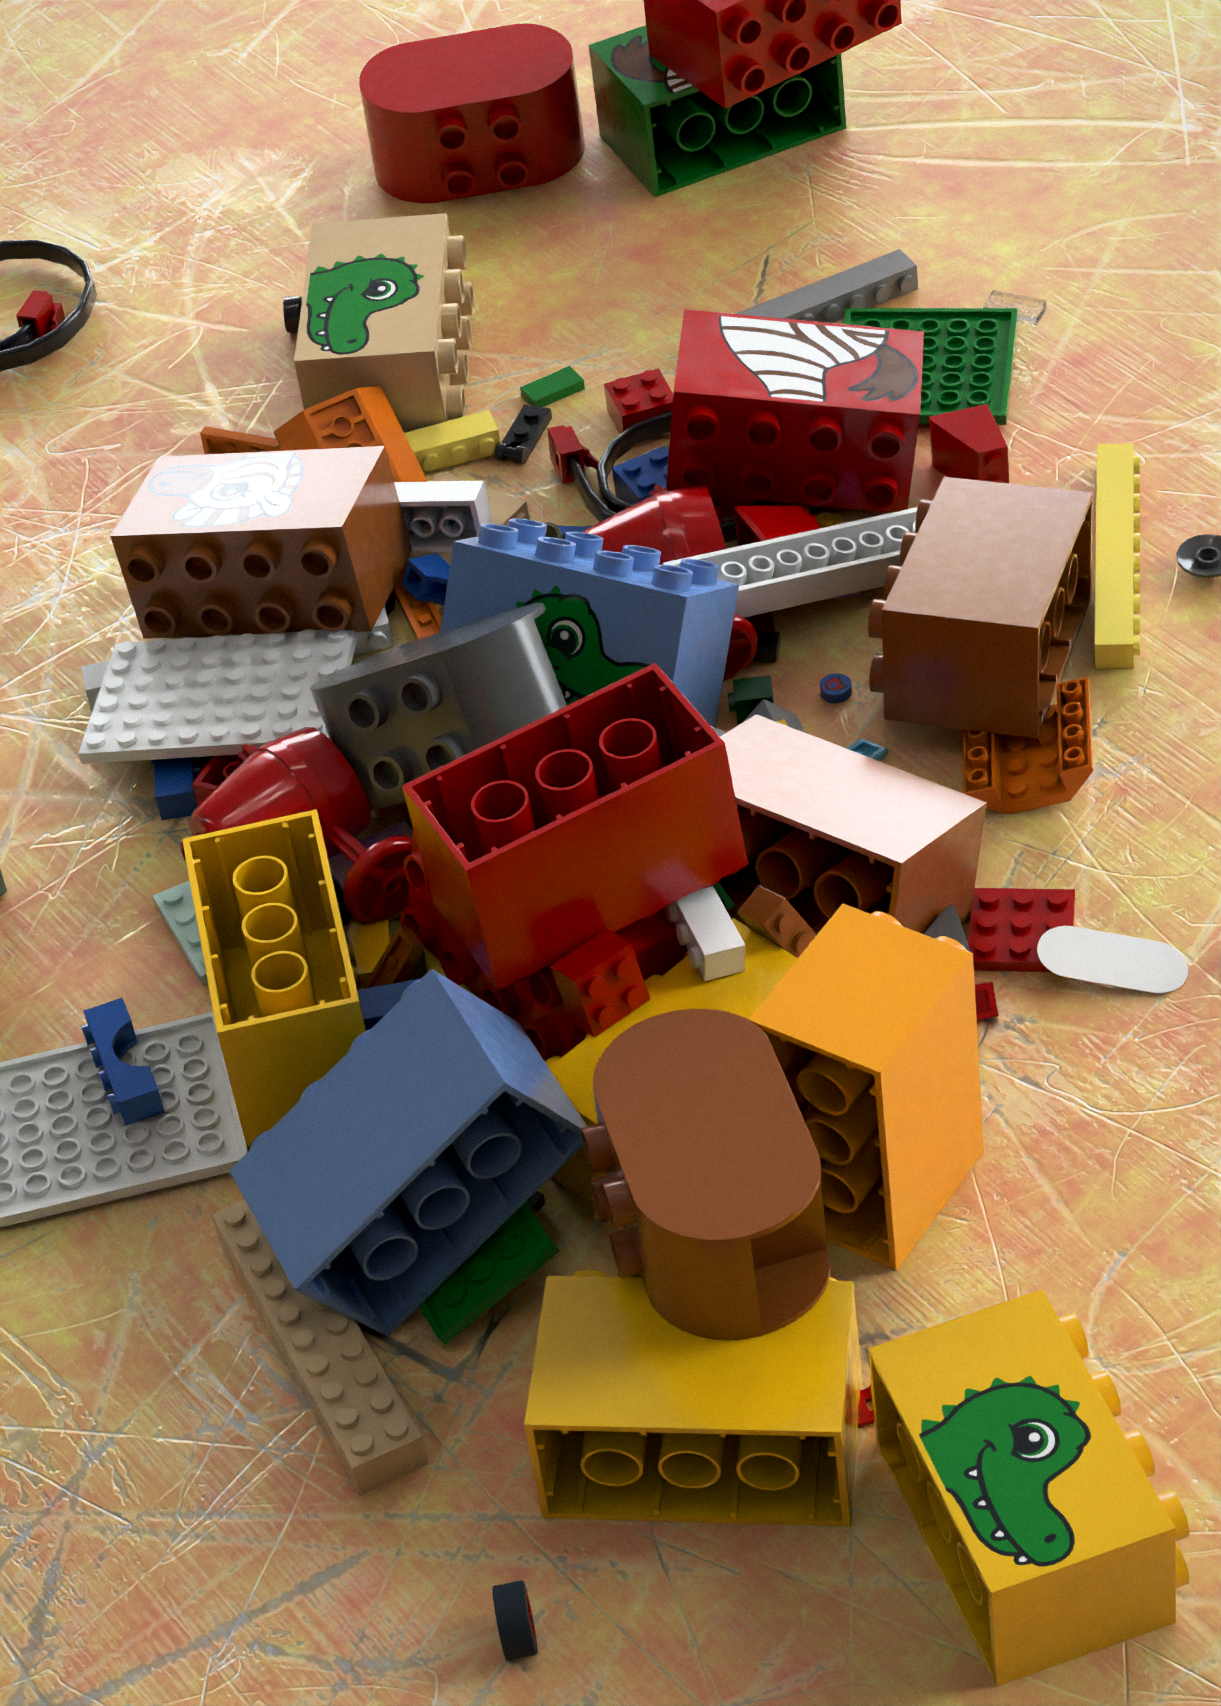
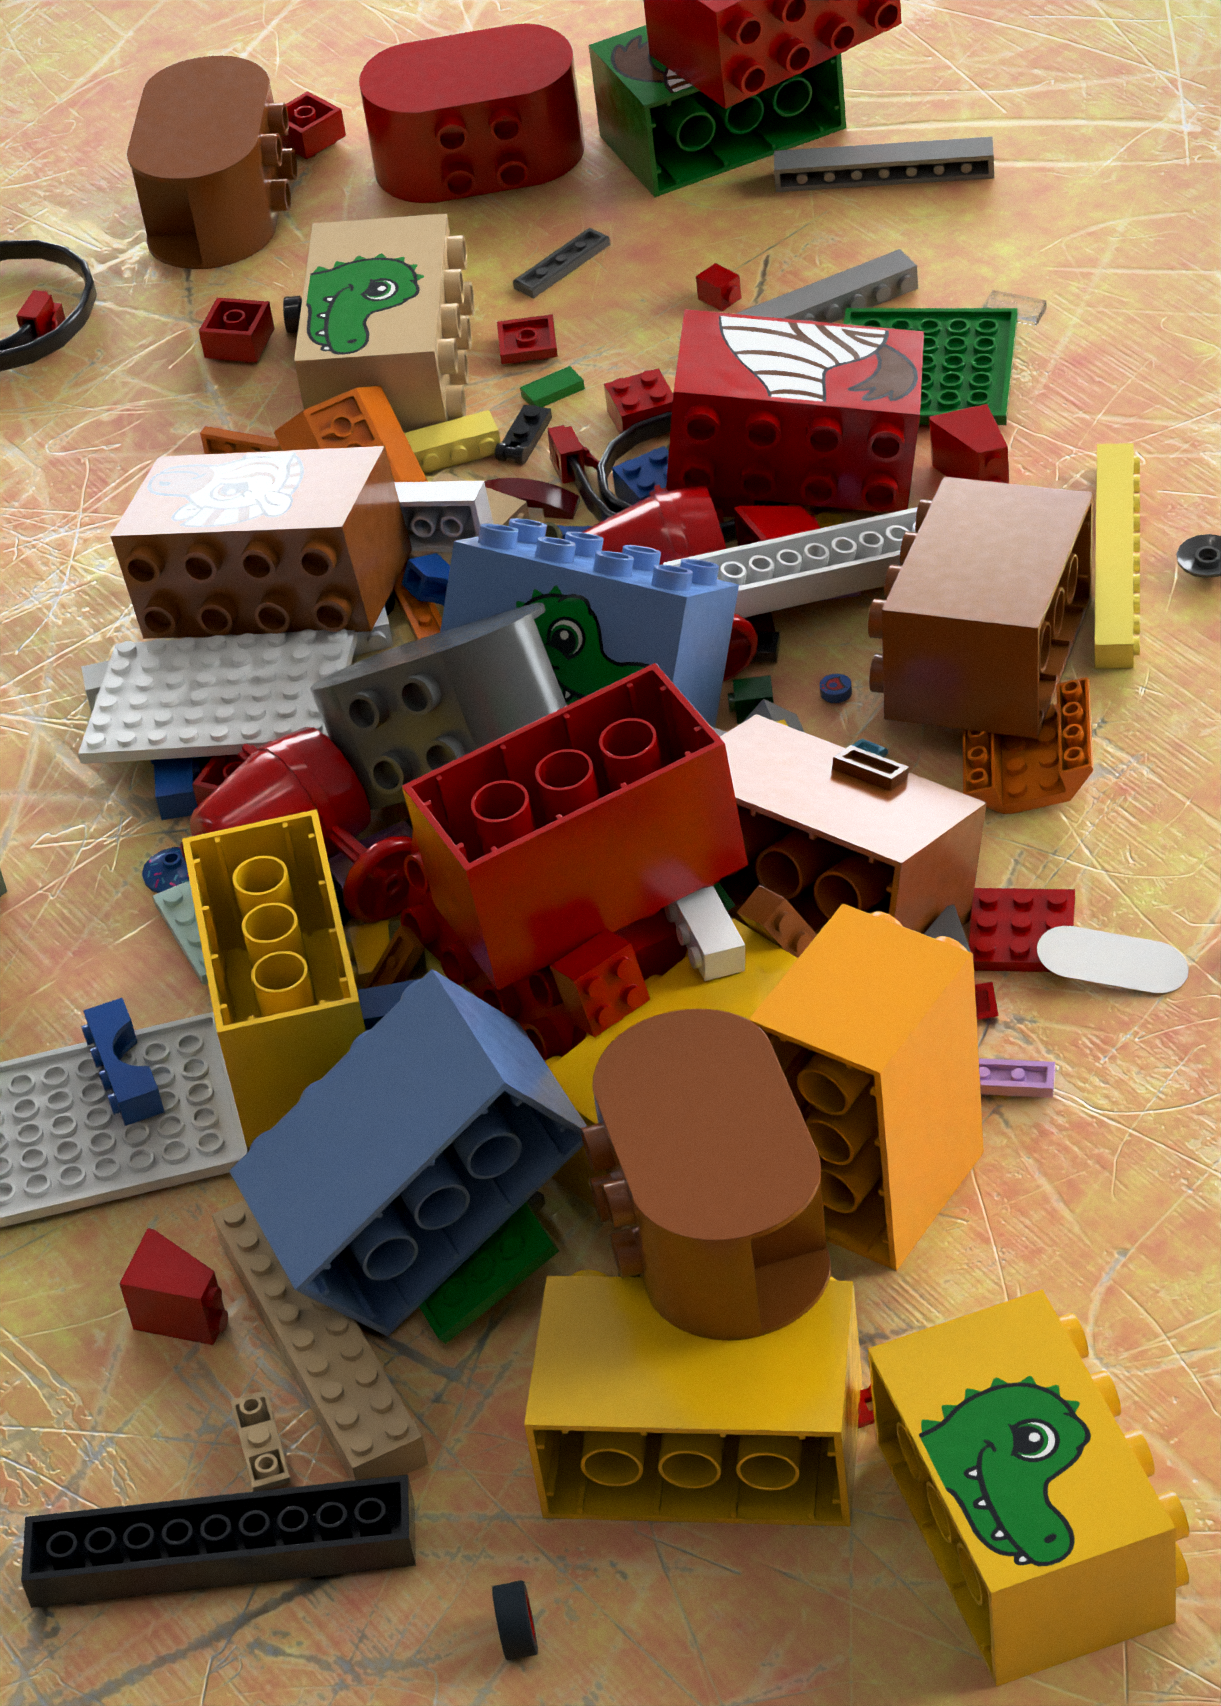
none -> black brick [21,1475,416,1608]
none -> red slope [119,1228,228,1345]
none -> dark orange brick [127,55,297,269]
none -> blue dish [142,847,189,893]
none -> red brick [199,297,275,362]
none -> tan slope [230,1390,291,1492]
none -> red brick [281,91,346,159]
none -> dark red slope [484,478,580,520]
none -> red plate [497,314,558,364]
none -> dark grey tile [513,228,610,298]
none -> red brick [696,263,742,311]
none -> light grey brick [774,137,994,192]
none -> reddish brown tile [832,745,909,791]
none -> lavender plate [979,1058,1056,1098]

